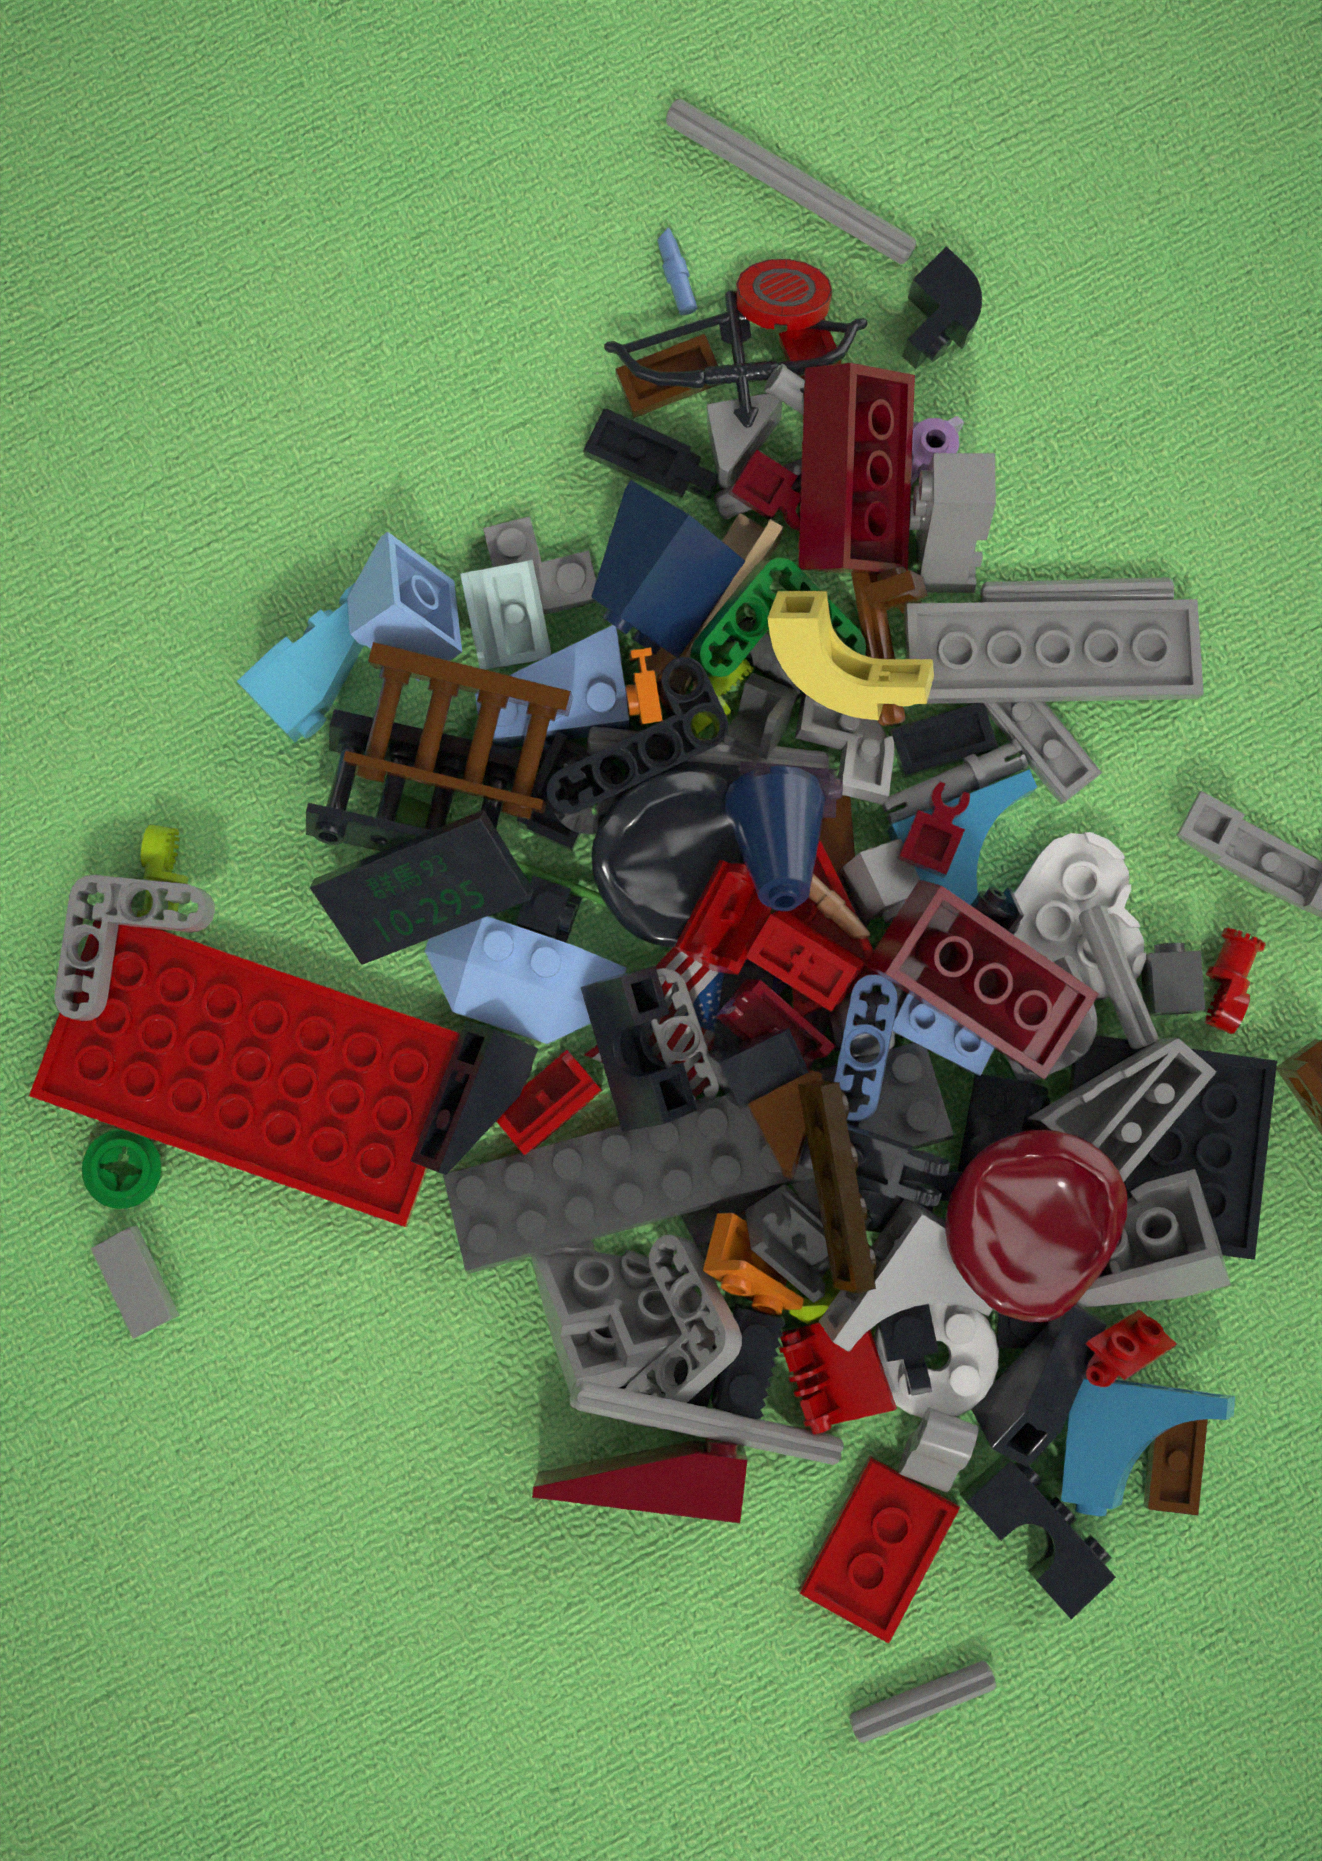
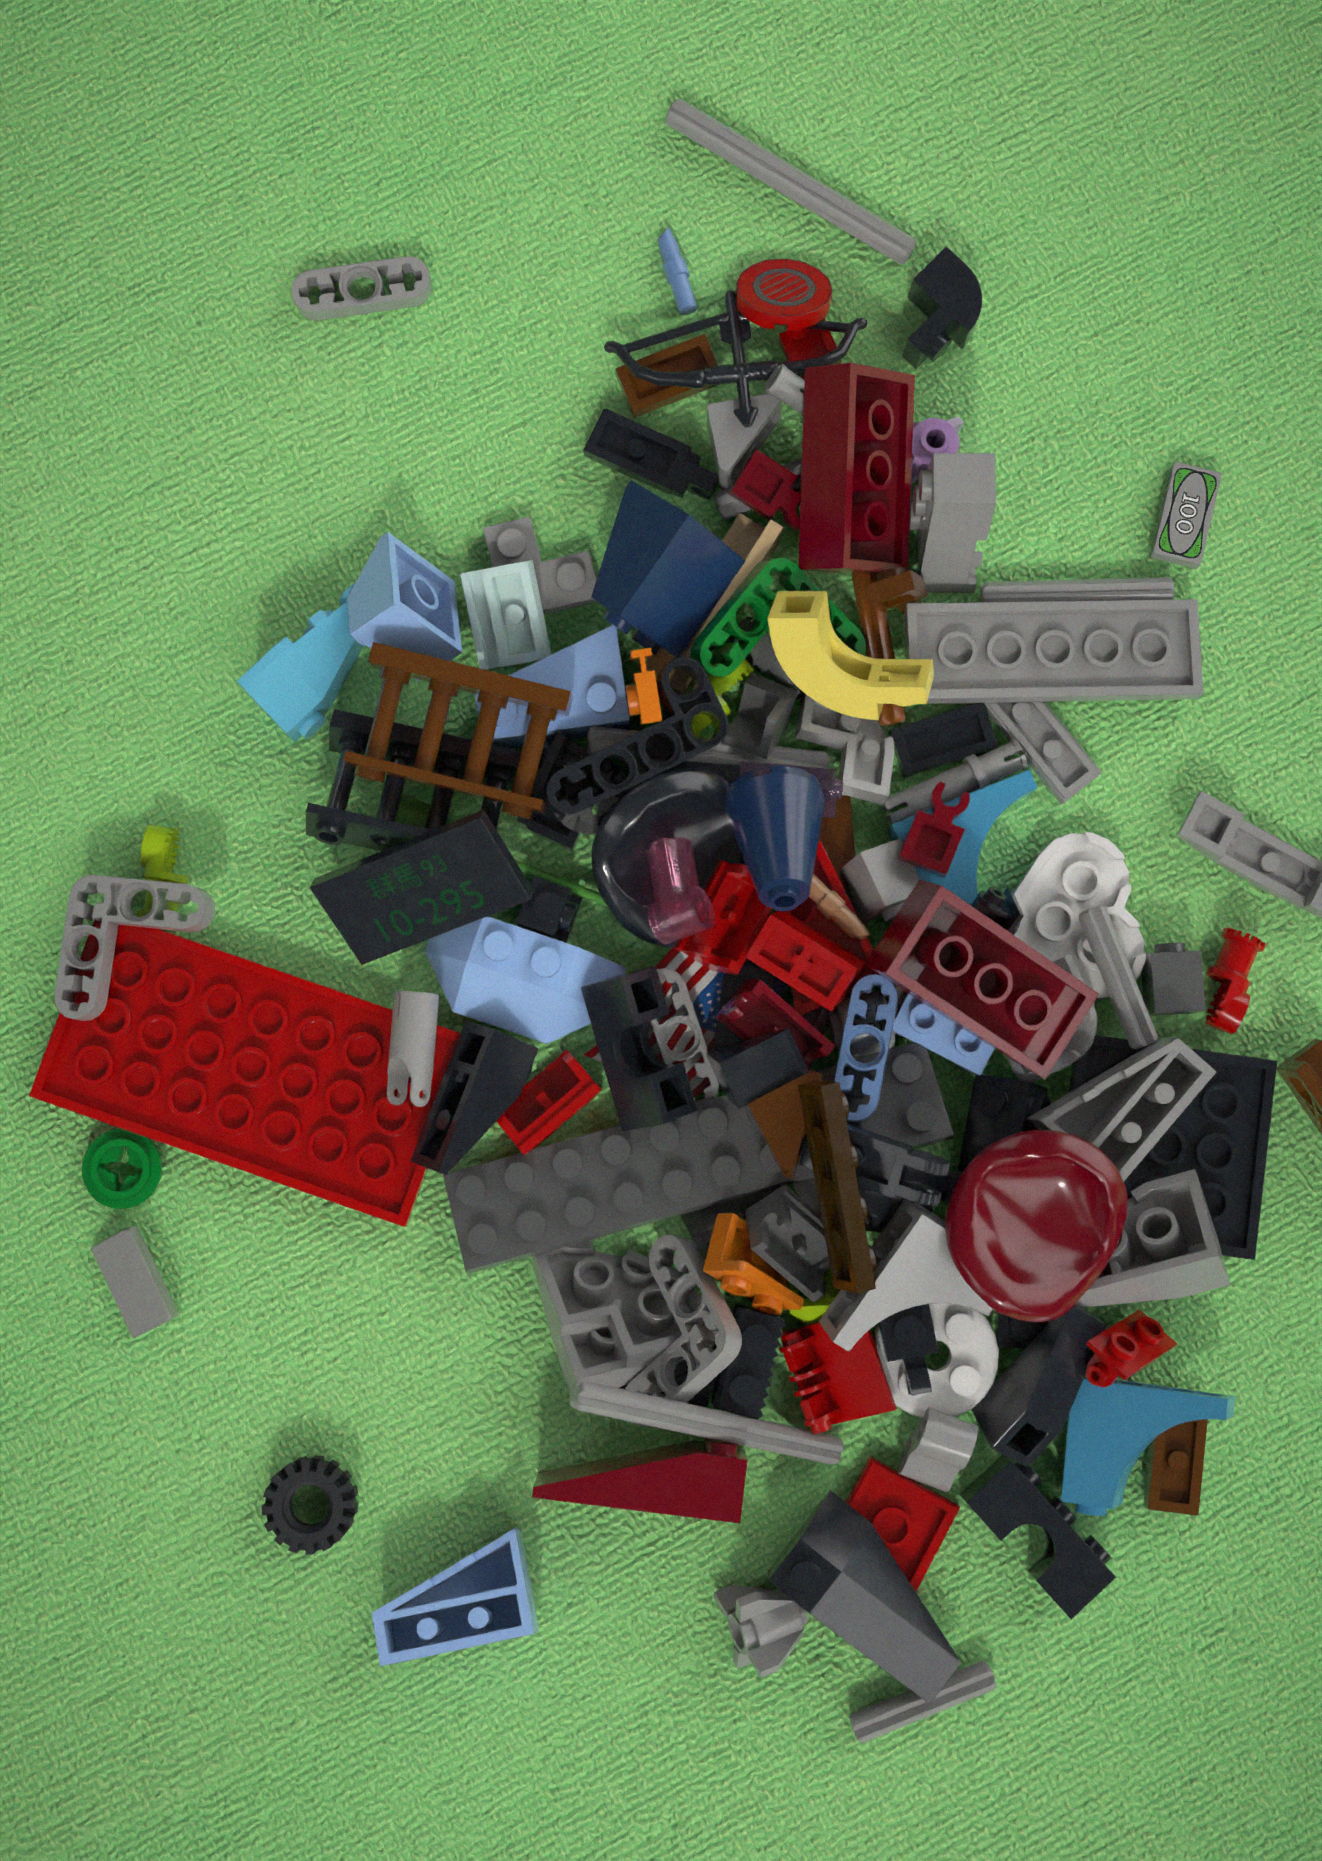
none -> black tyre [261,1455,359,1555]
none -> light grey beam [291,256,432,321]
none -> light blue wedge [372,1528,539,1666]
none -> light grey piece [387,991,439,1107]
none -> clear pink piece [646,837,715,944]
none -> light grey brick [714,1585,808,1678]
none -> black wedge [768,1489,961,1704]
none -> light grey tile [1150,462,1222,569]

